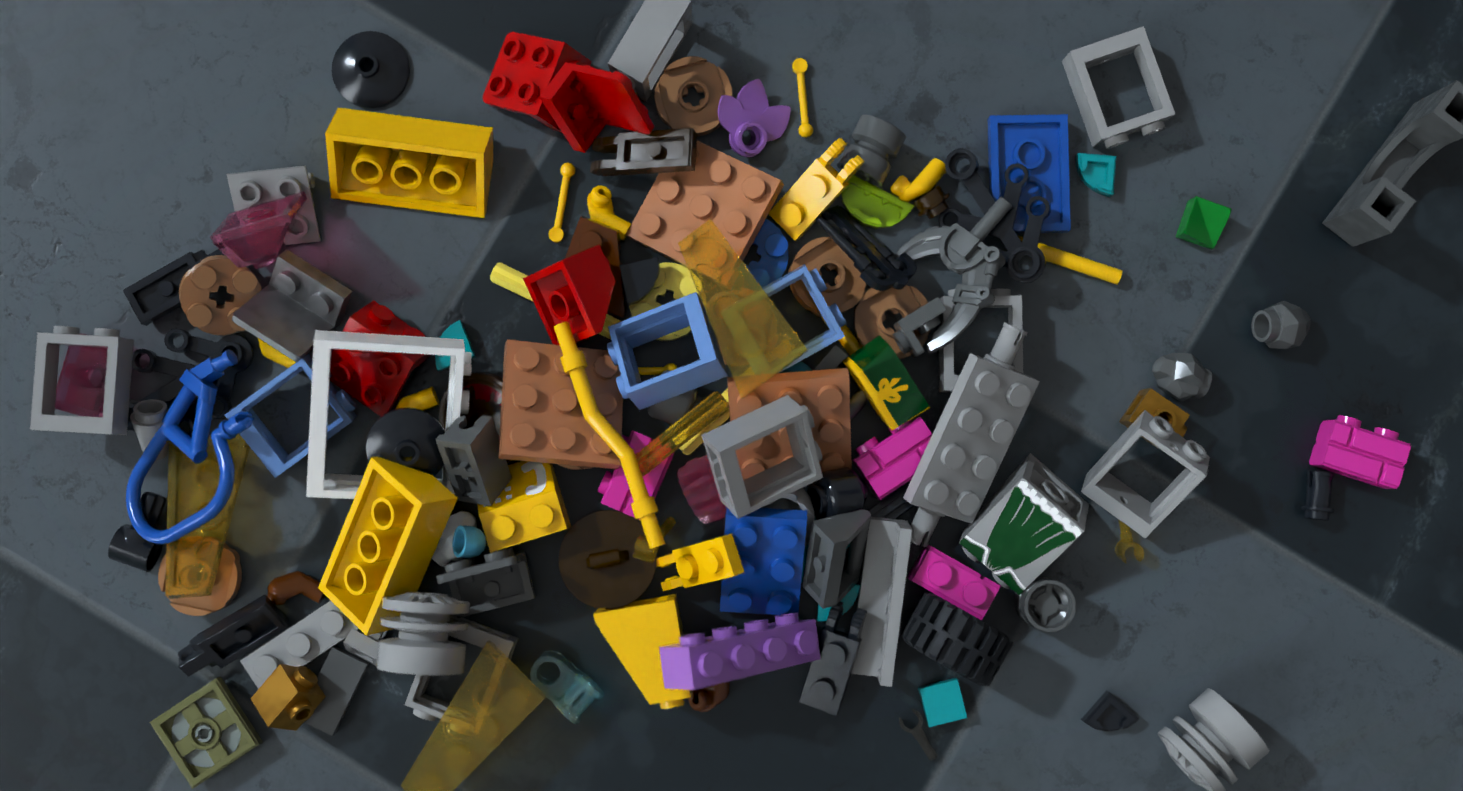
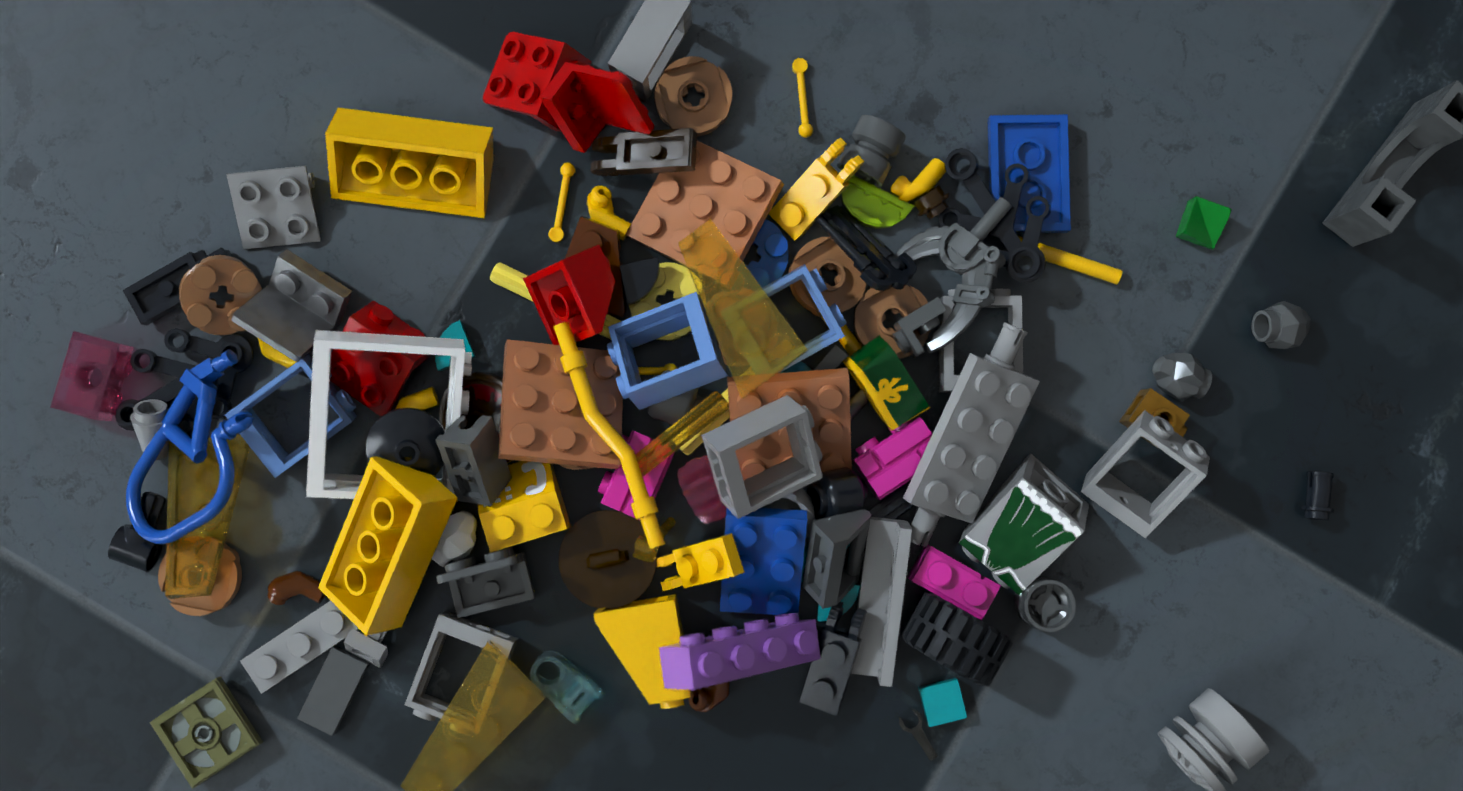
light grey window [30,326,134,435] -> none
black hinge [178,595,289,677] -> none
clear pink slope [210,191,307,269] -> none
pearl gold brick [250,664,326,731] -> none
black dish [332,31,410,108] -> none
light grey wheel [377,592,470,675] -> none
medium azure hinge [453,525,486,558] -> none
medium lavender plate [717,79,791,157] -> none
light grey window [1062,26,1175,149] -> none
teal tile [1075,153,1117,197] -> none
black tile [1081,690,1139,731] -> none
clear yellow hand [1115,519,1144,563] -> none
dark pink brick [1309,415,1411,489] -> none

